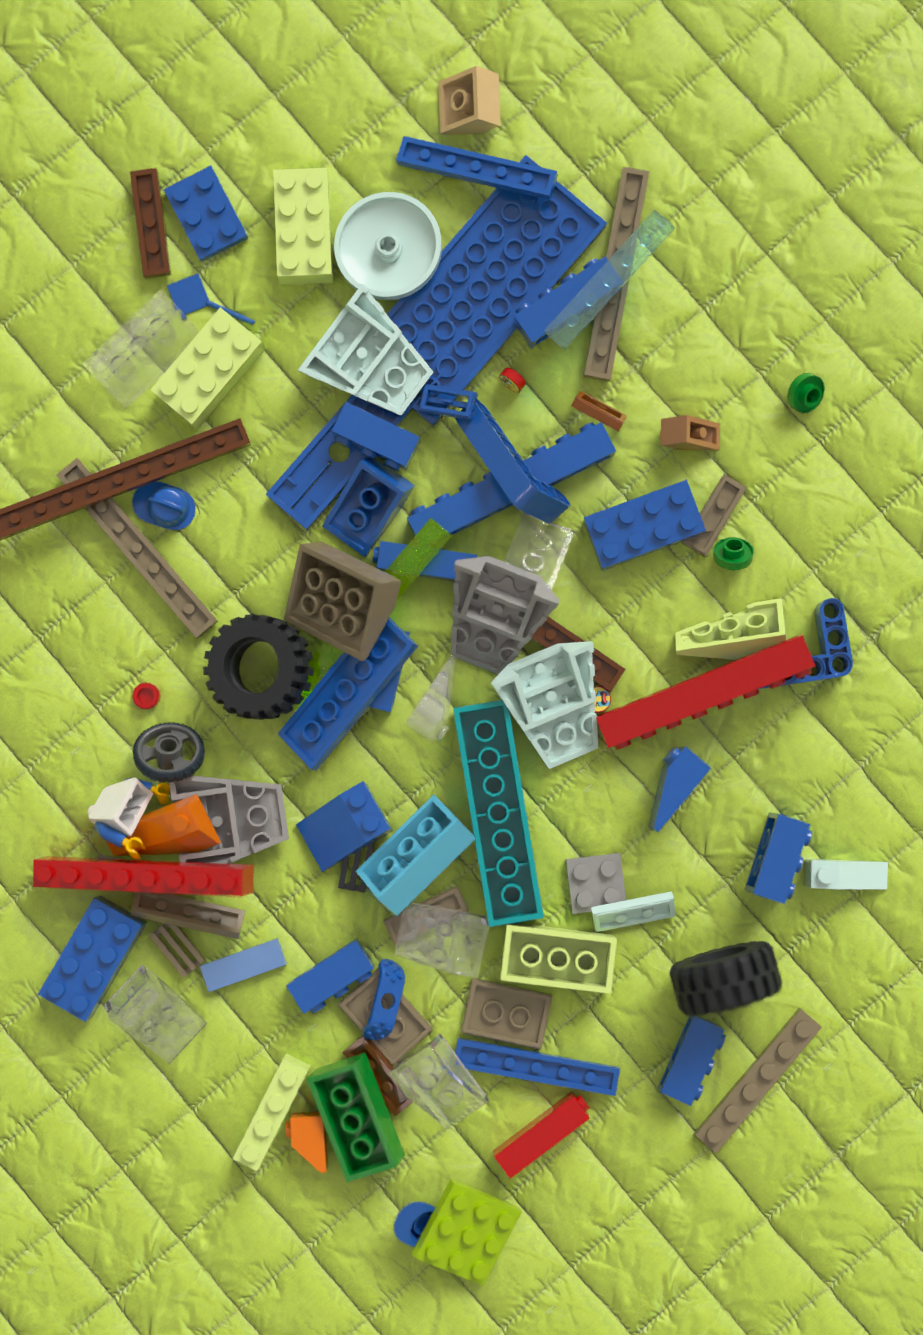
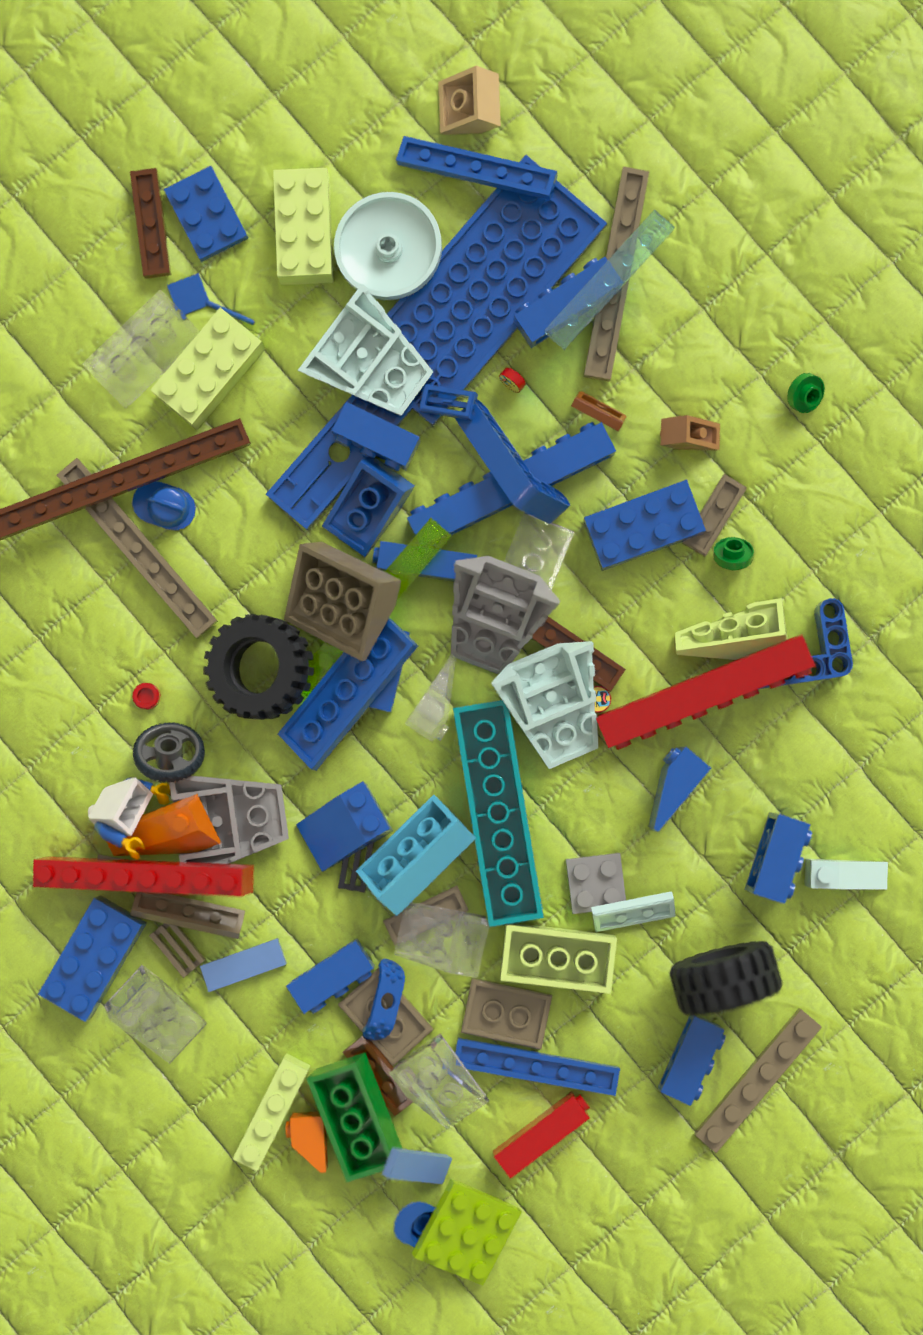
none -> medium blue tile [382,1148,453,1184]

